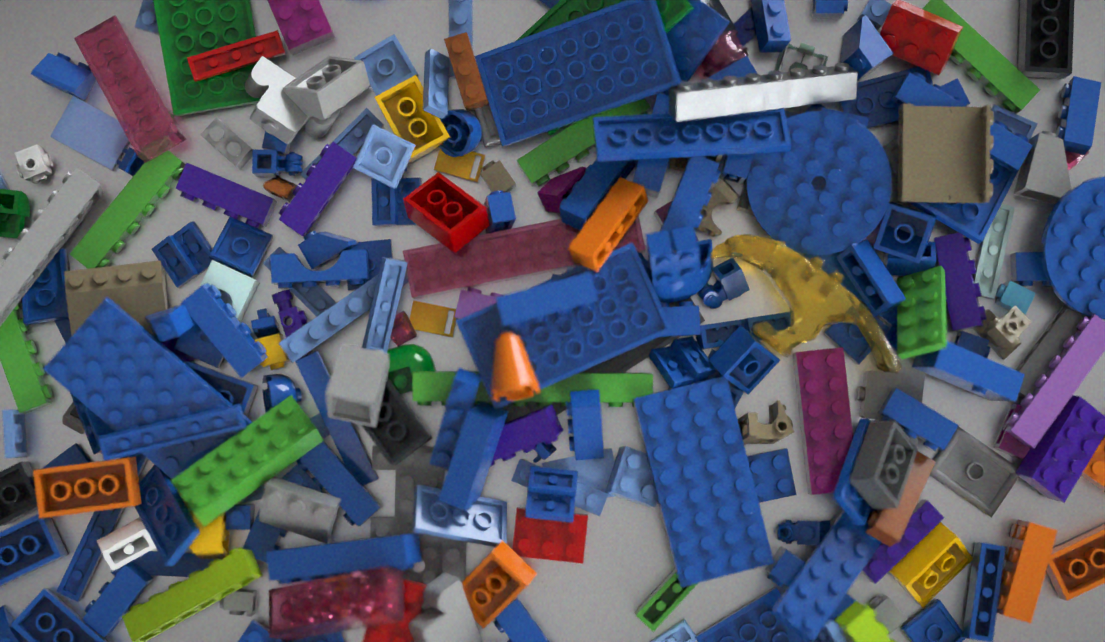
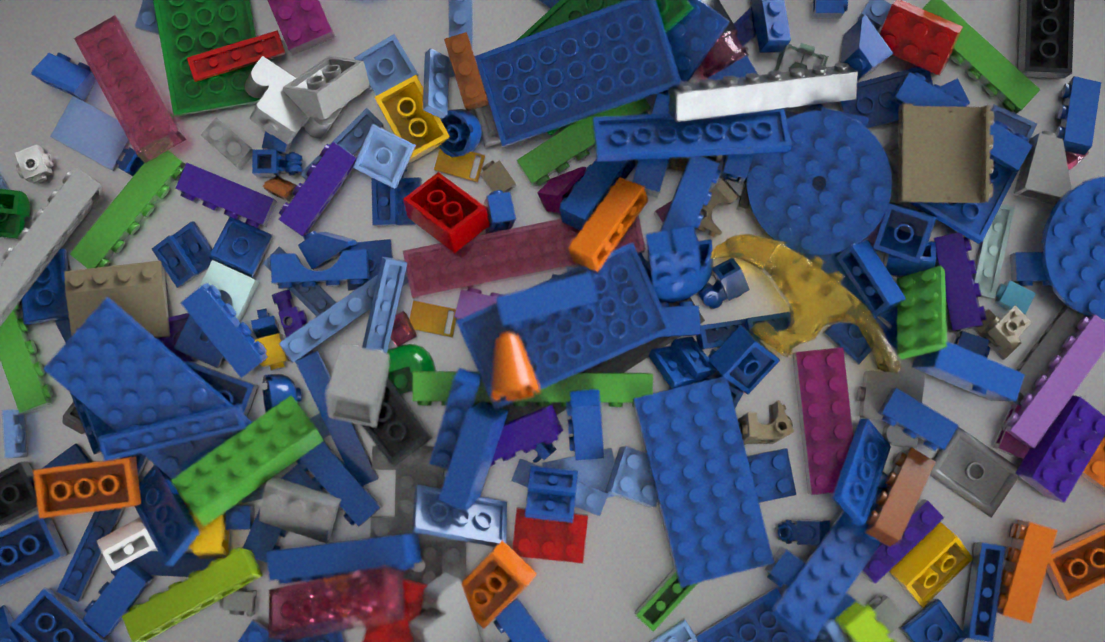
blue slope [145,304,194,342] -> none
dark grey brick [849,420,918,509] -> none

